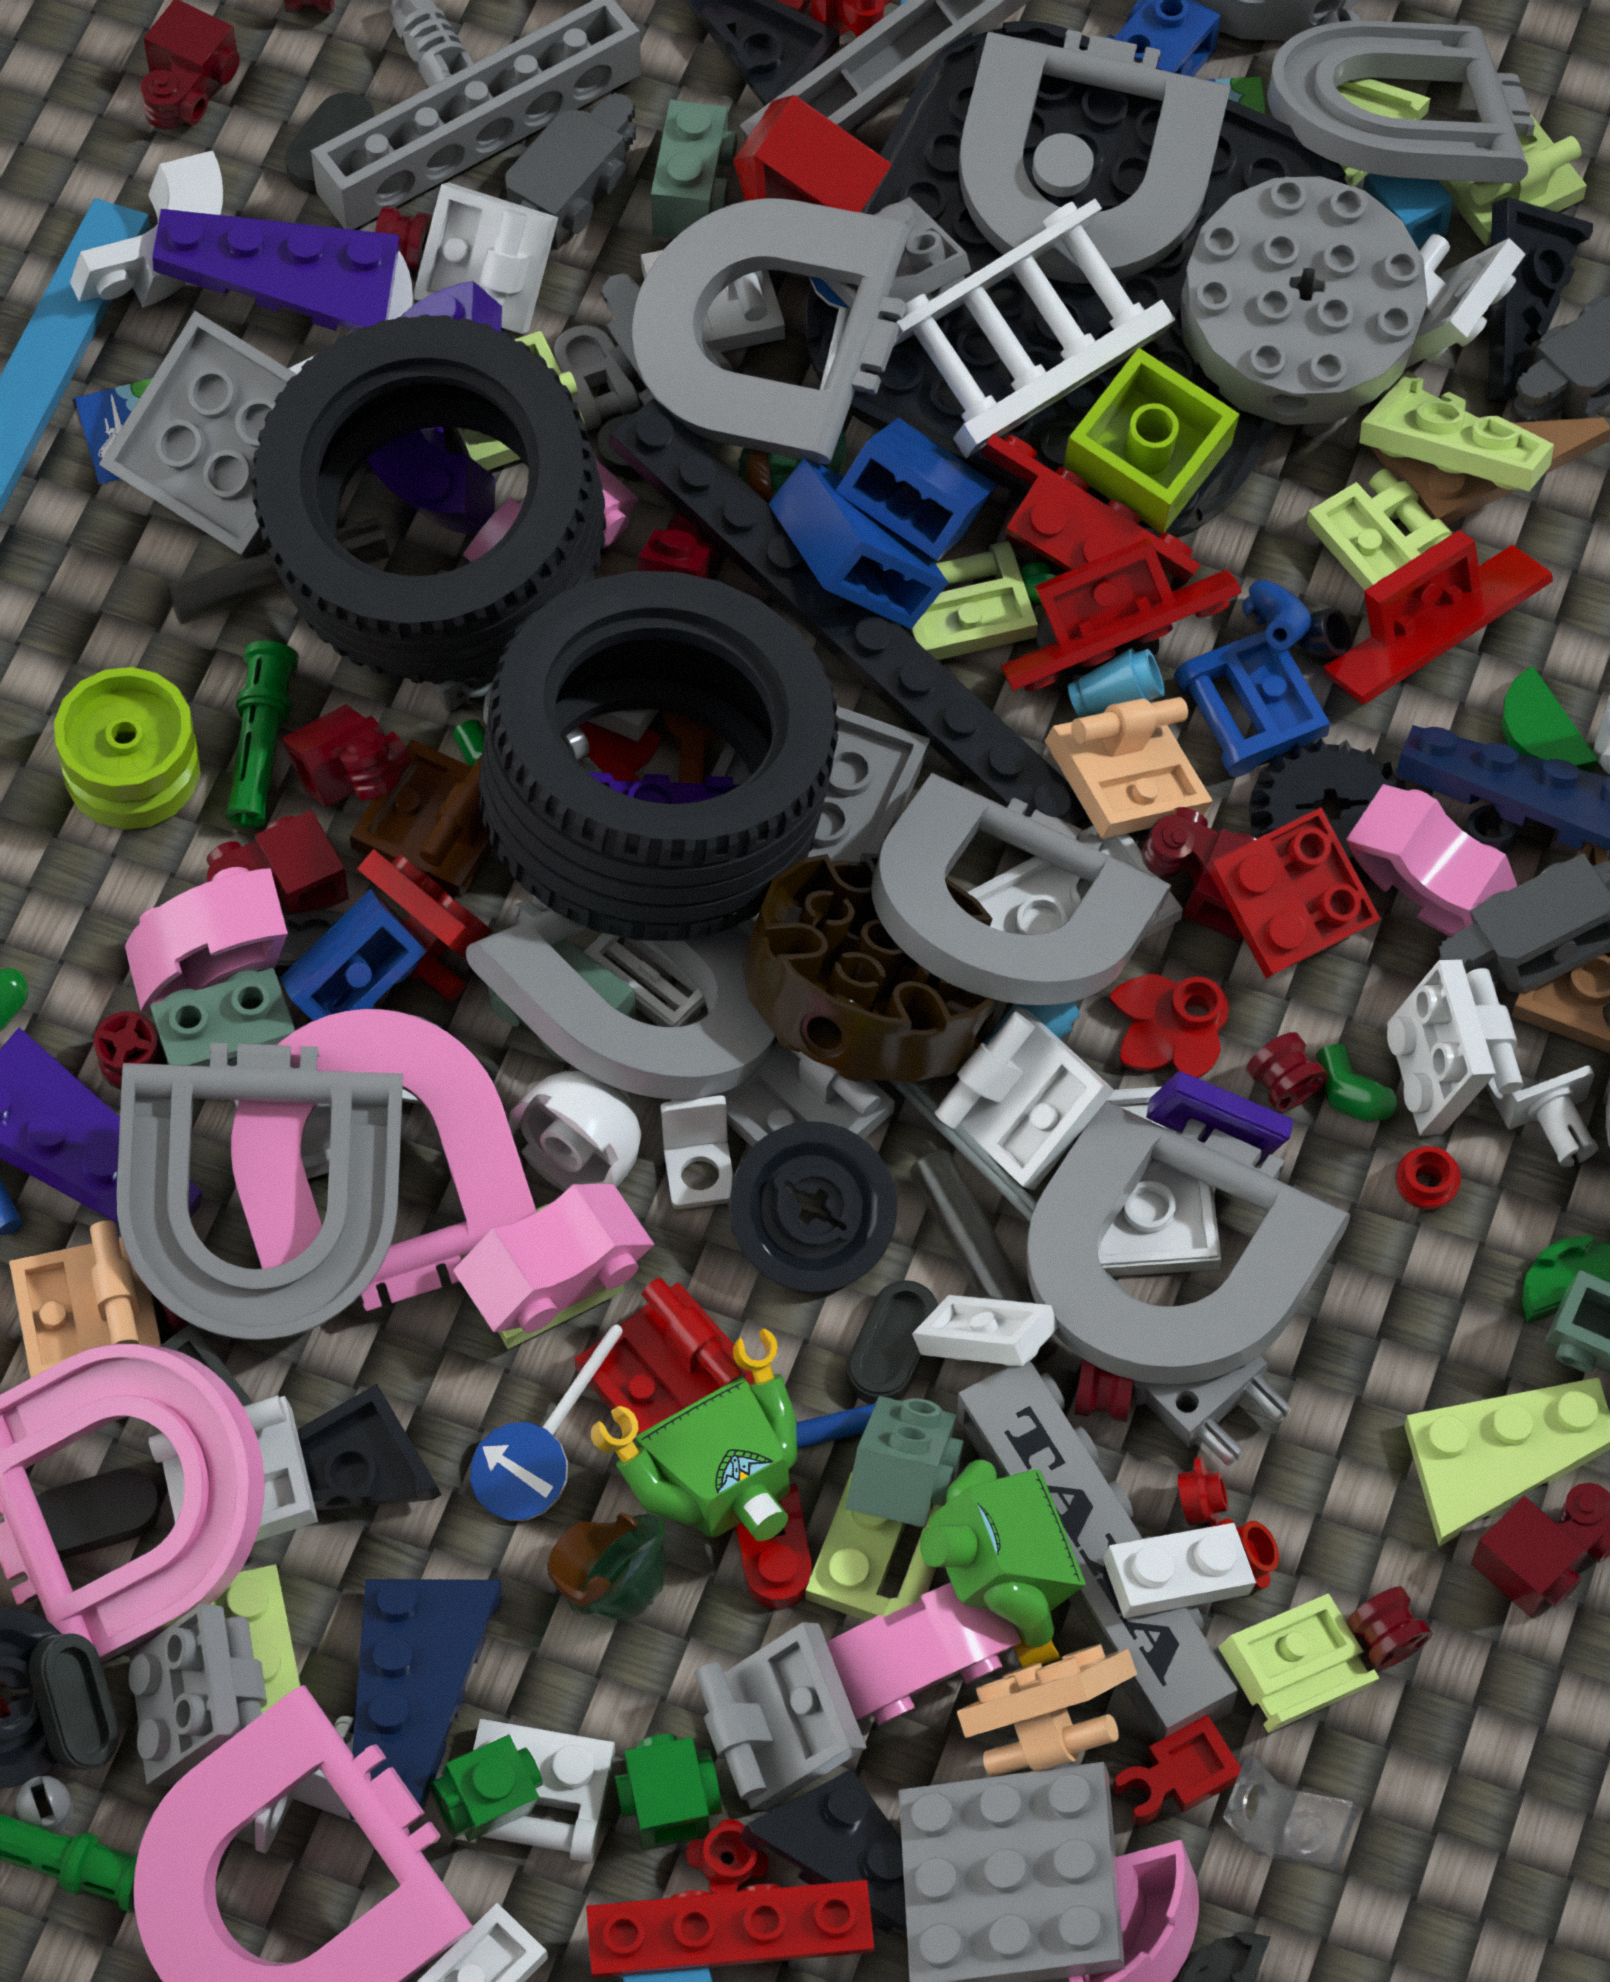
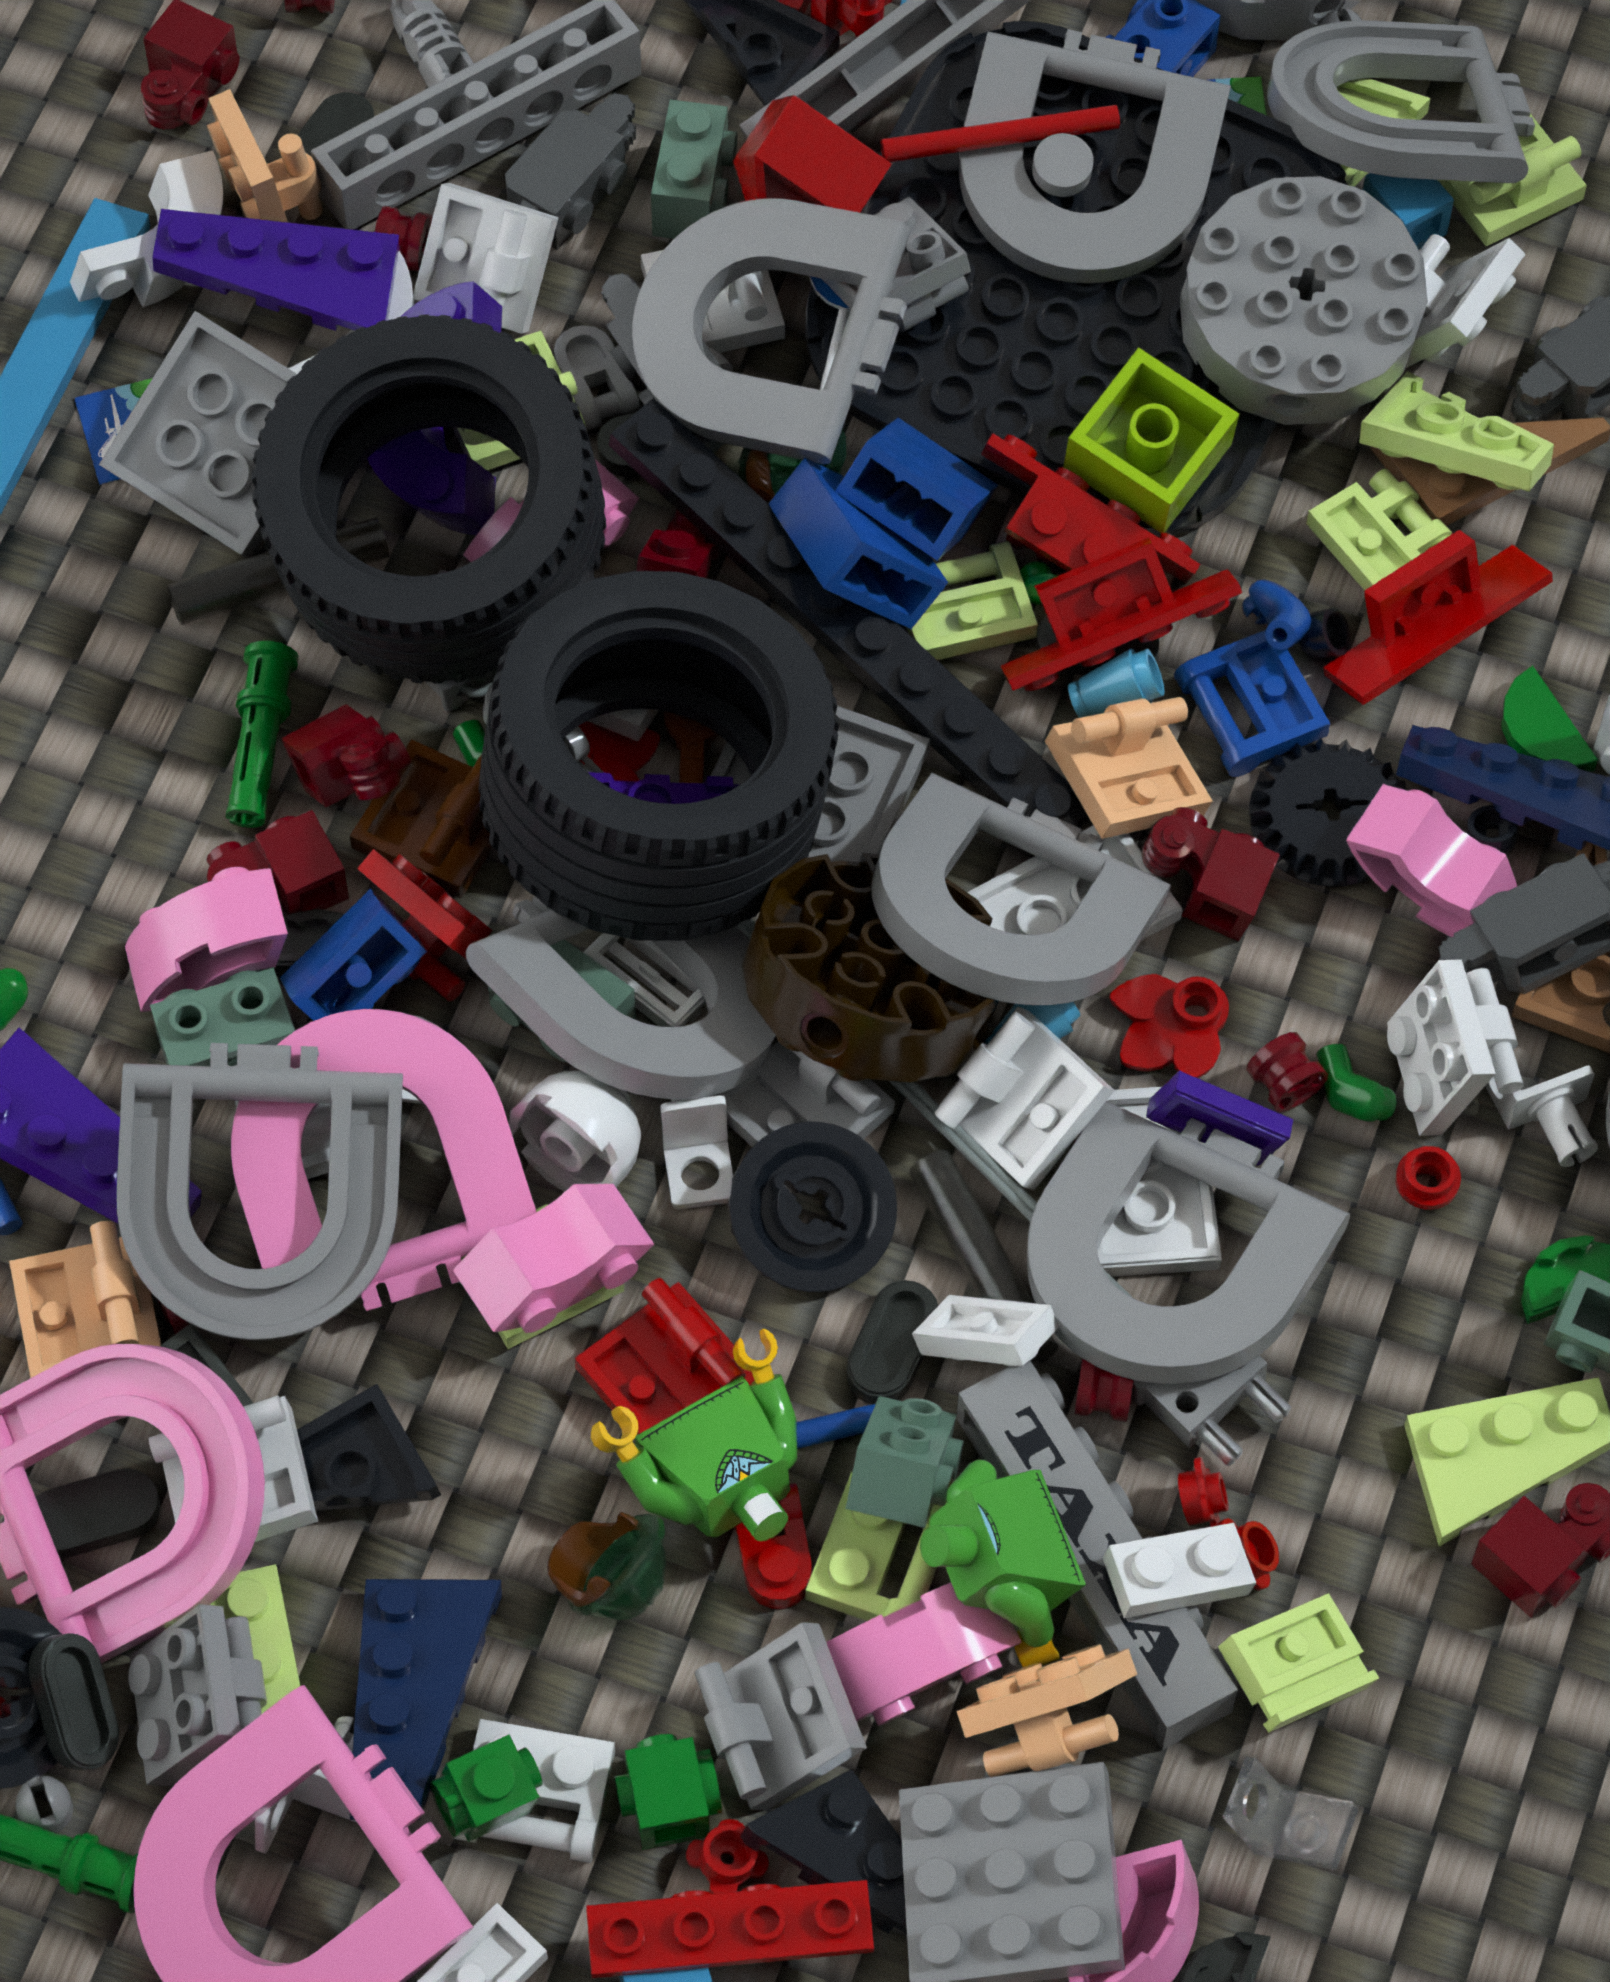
lime wheel [54,667,201,830] -> none
dark red wheel [93,1011,163,1090] -> none
blue piece [470,1325,622,1521] -> none
white fence [893,199,1175,458] -> none
red plate [1112,1715,1244,1825] -> none
red plate [1206,807,1381,979] -> none
dark red wheel [1346,1586,1433,1670] -> none
black wing [1488,197,1593,404] -> none
none -> light nougat plate [207,89,323,222]
none -> red bar [881,105,1120,162]

